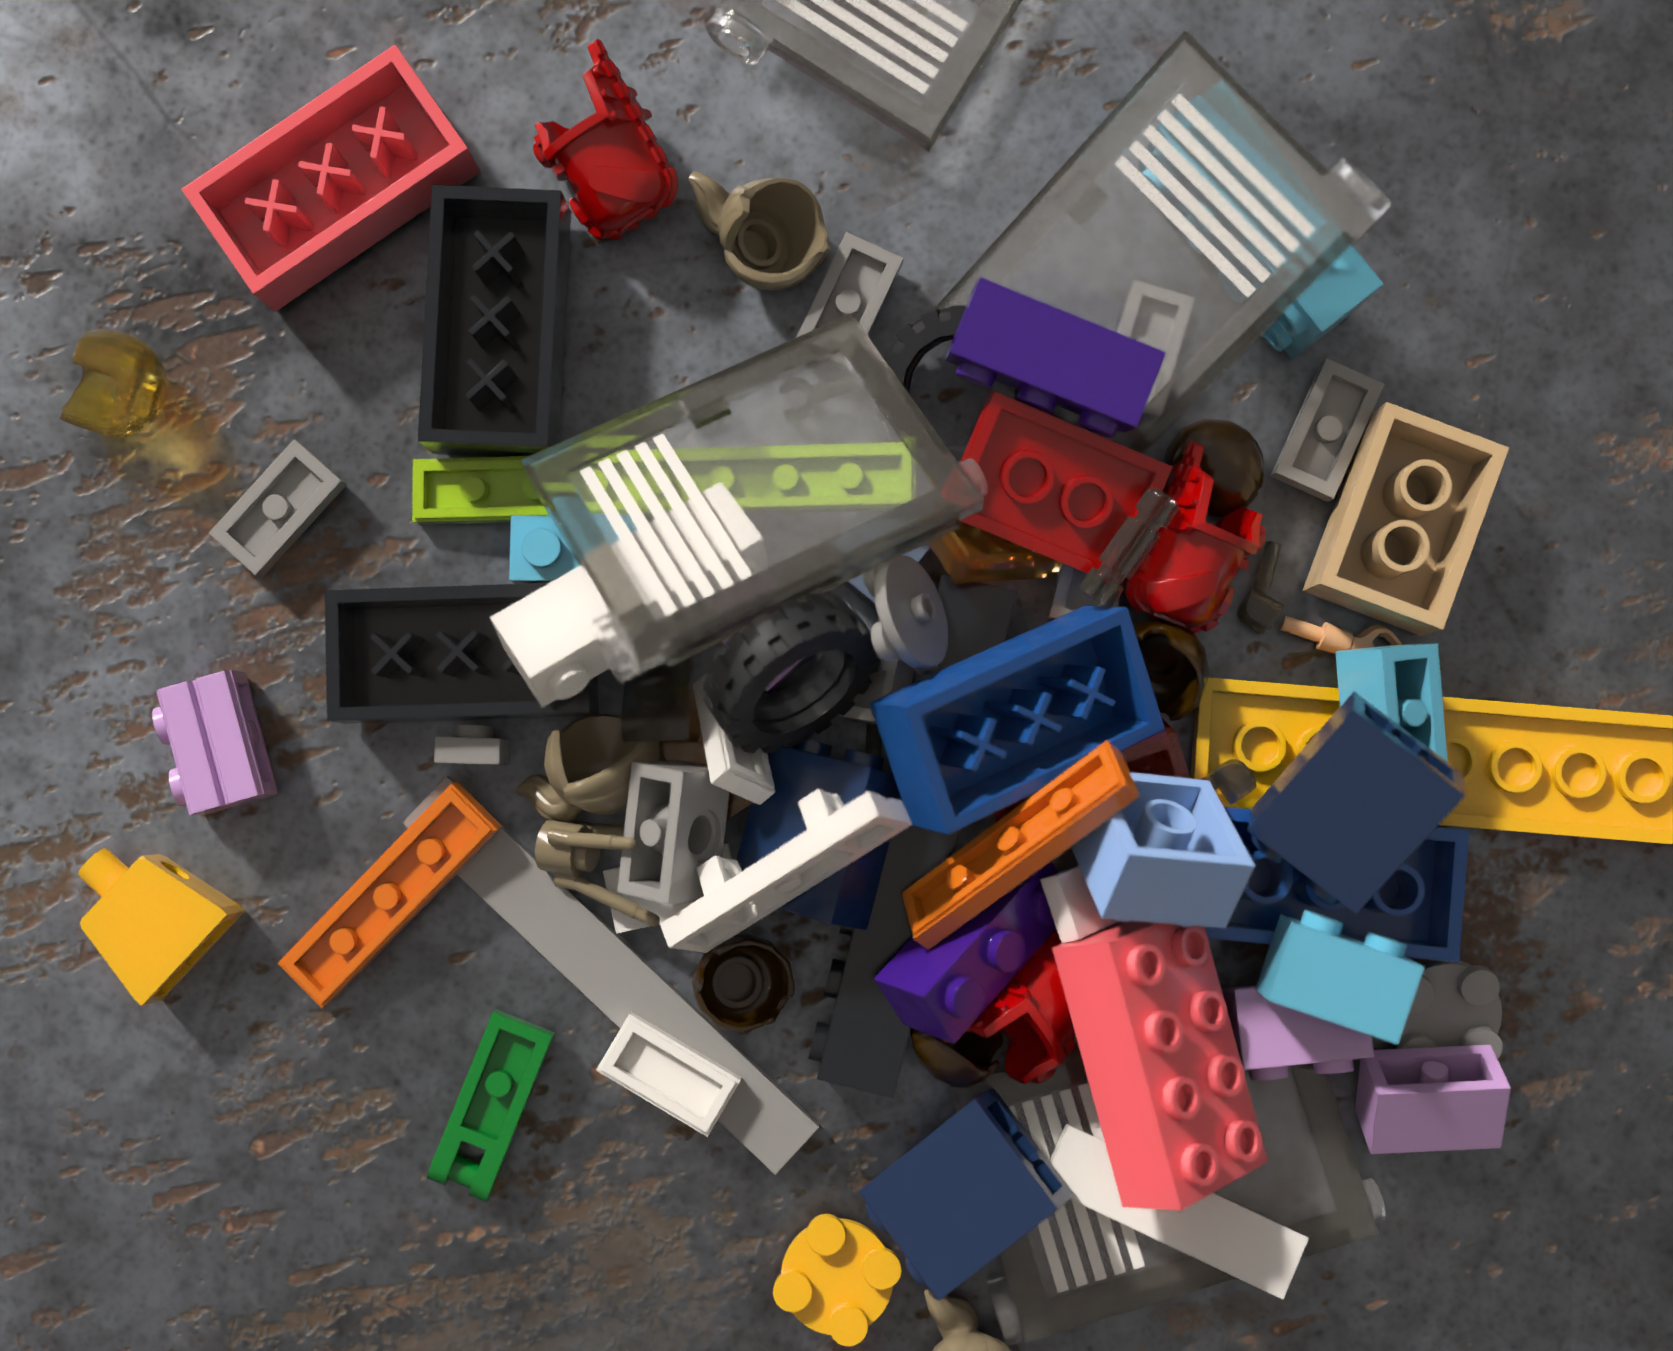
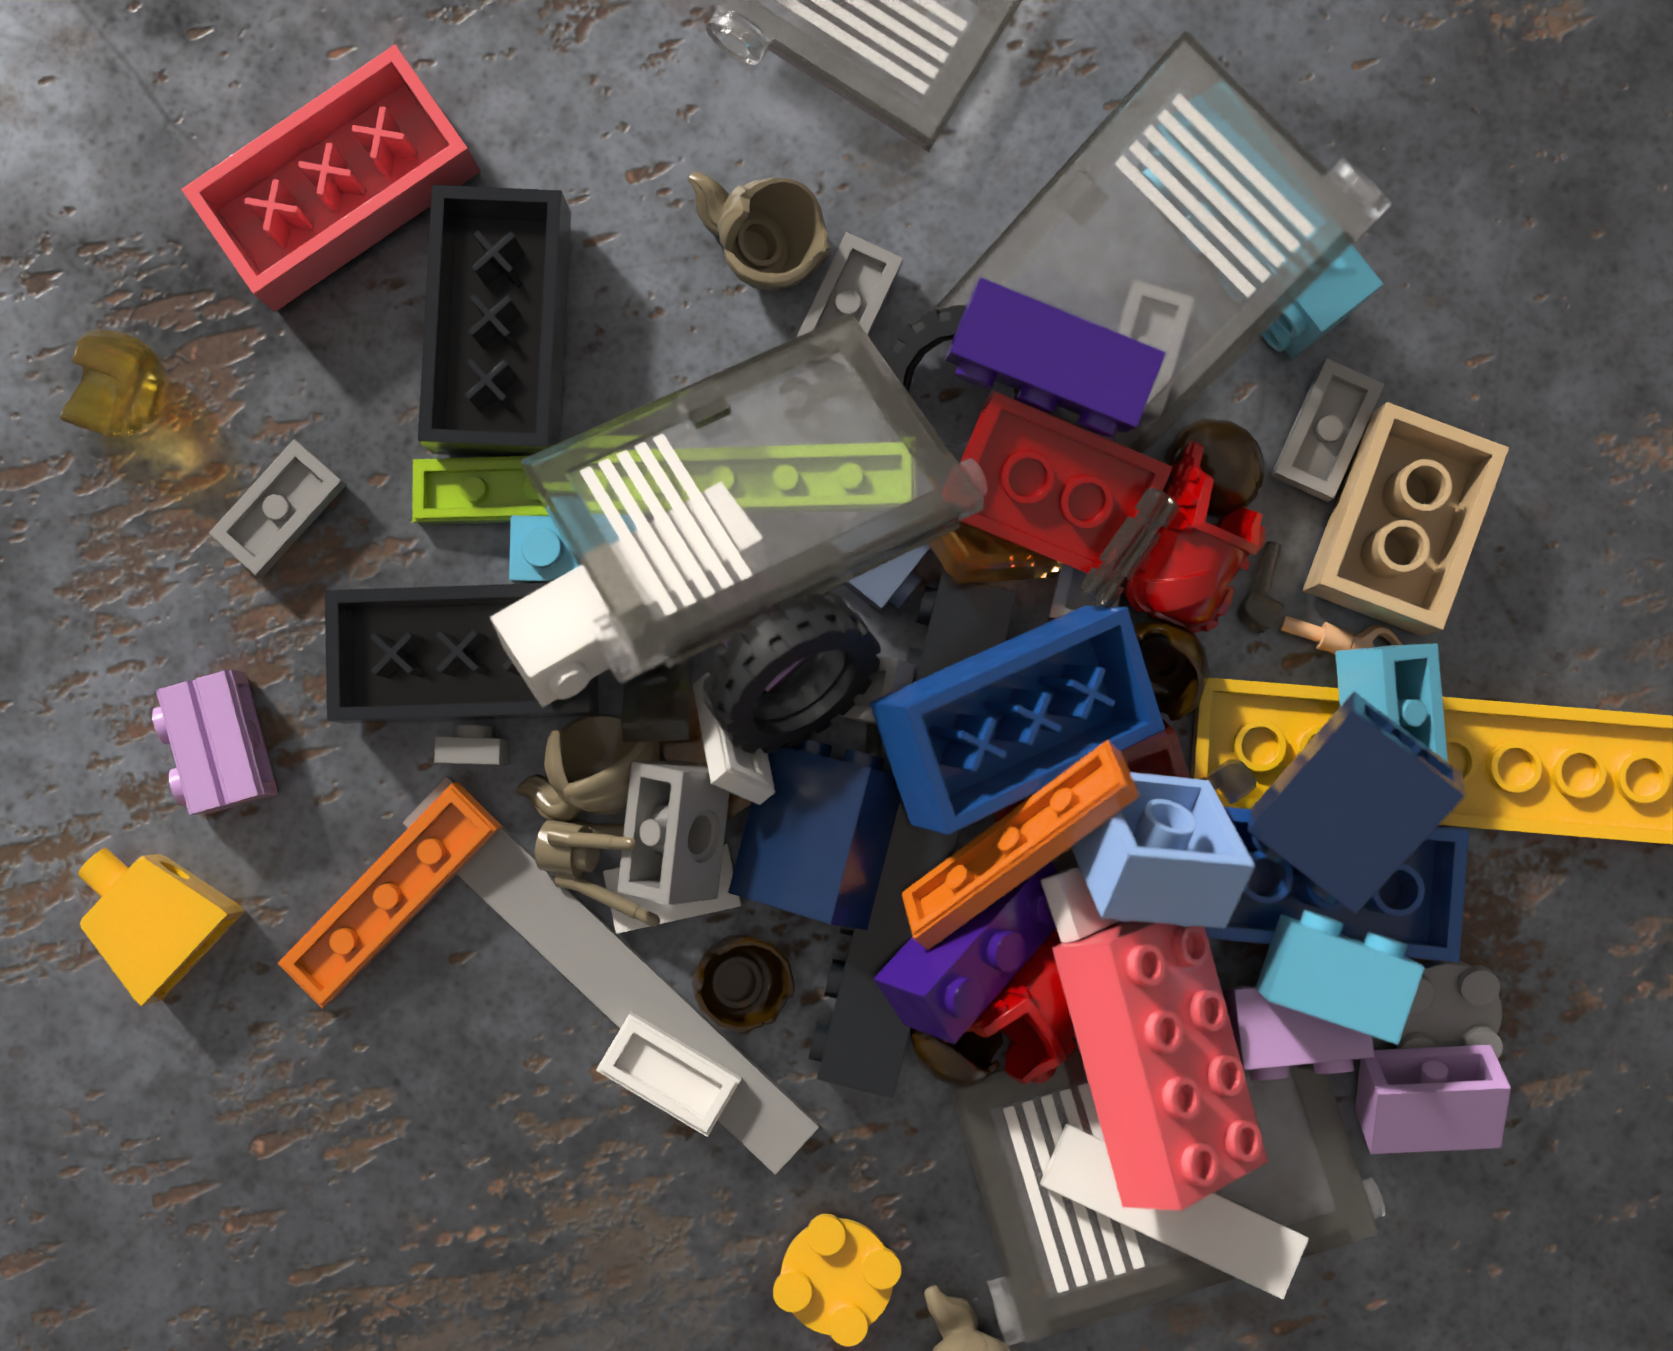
green plate [427,1009,556,1202] -> none
red helmet [533,39,678,240] -> none
white hinge [660,789,912,953] -> none
dark blue brick [858,1087,1074,1301] -> none
light grey piece [862,555,949,675] -> none

